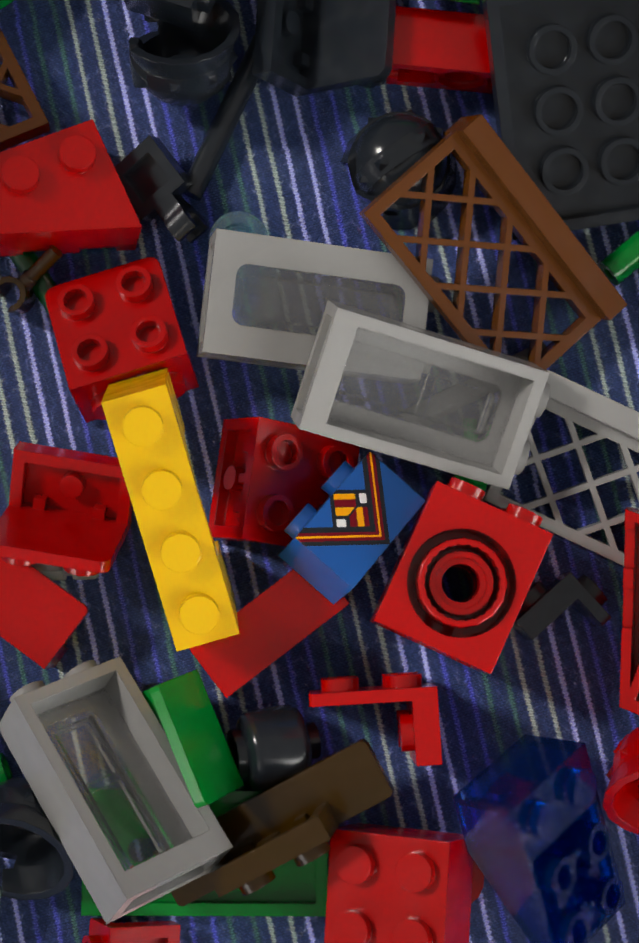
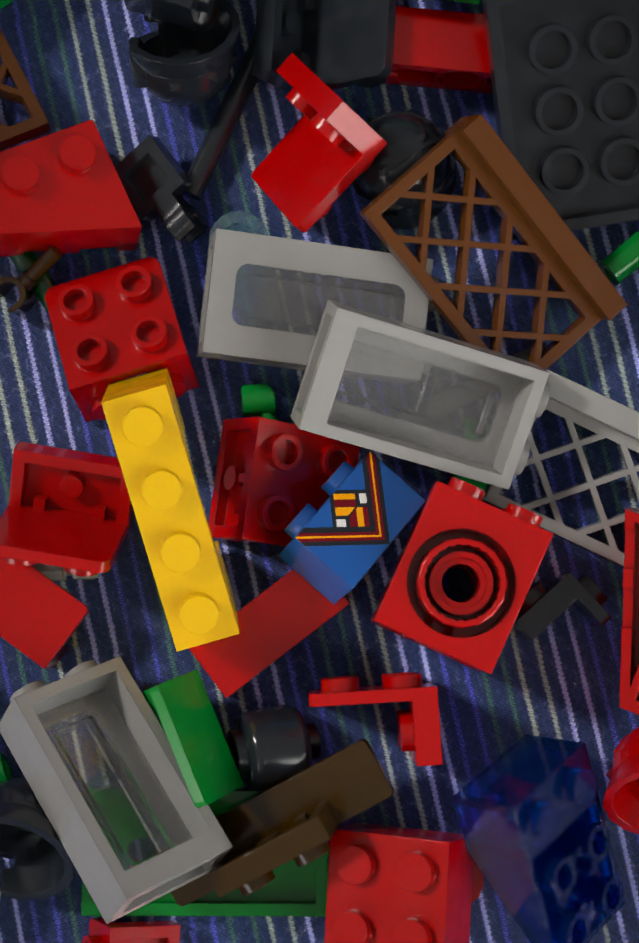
none -> green hand [241,383,278,420]
none -> red bracket [251,53,388,233]

